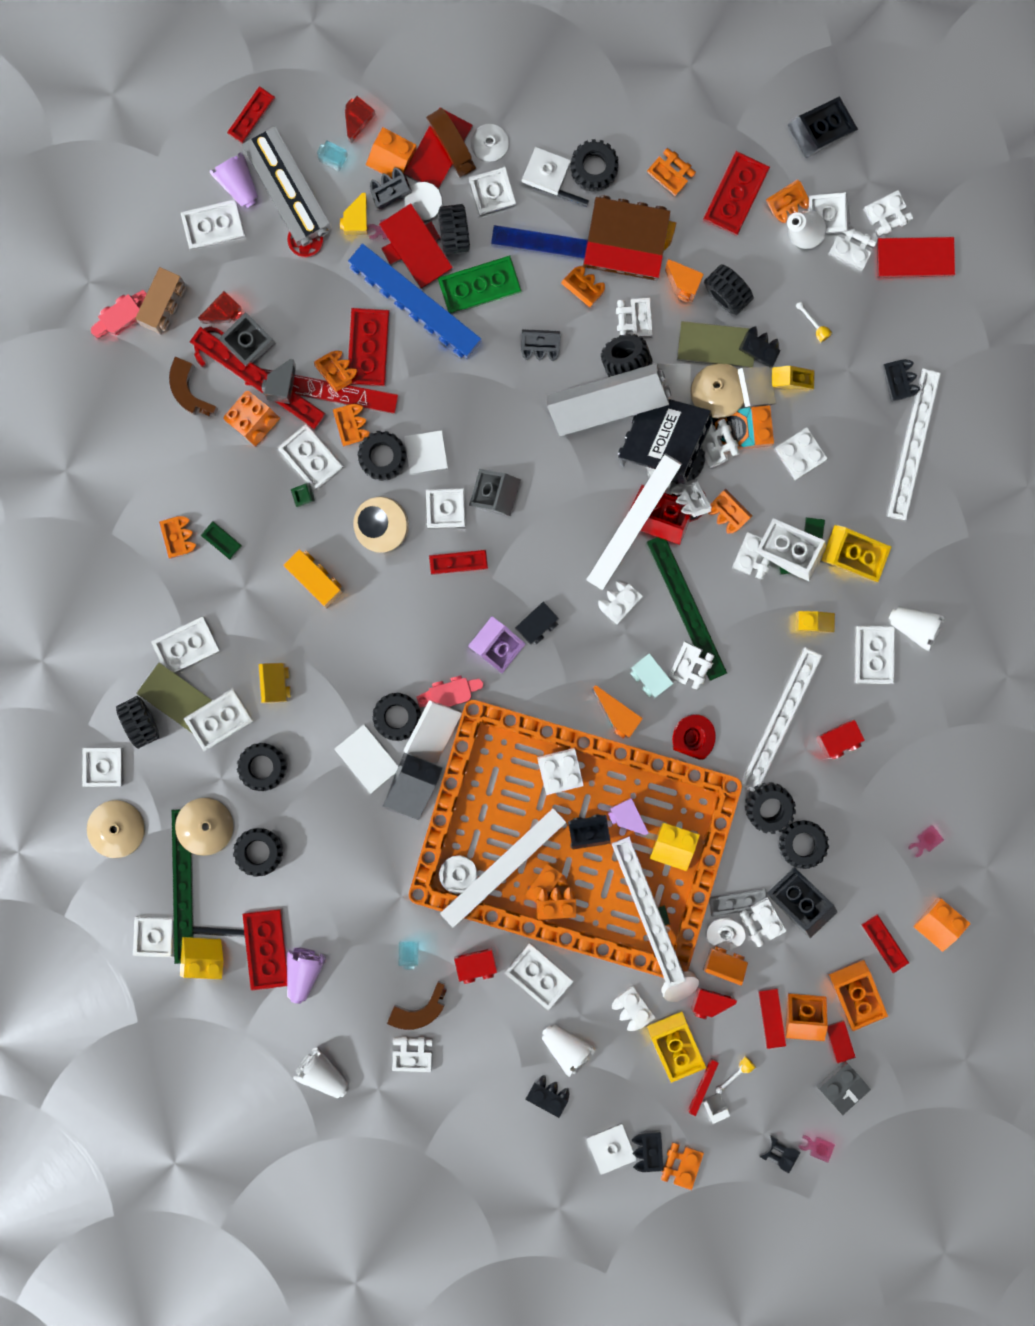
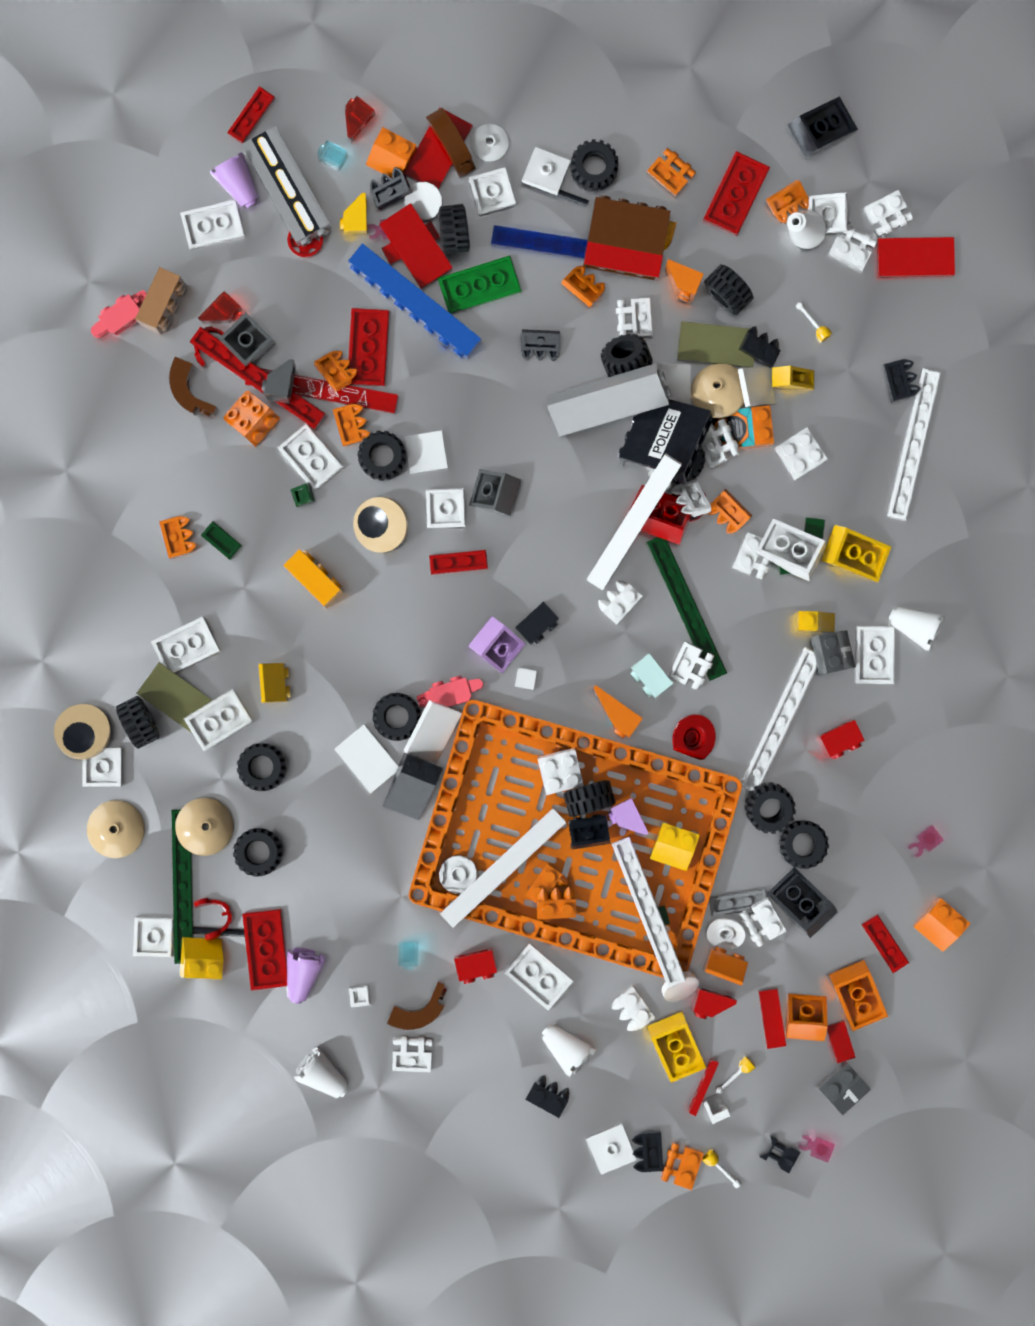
none -> tan piece [54,704,111,760]
none -> red piece [194,898,232,941]
none -> white tile [349,986,371,1007]
none -> white tile [515,668,537,690]
none -> black tyre [563,780,616,817]
none -> hinge [702,1149,741,1188]
none -> dark grey slope [811,630,856,675]

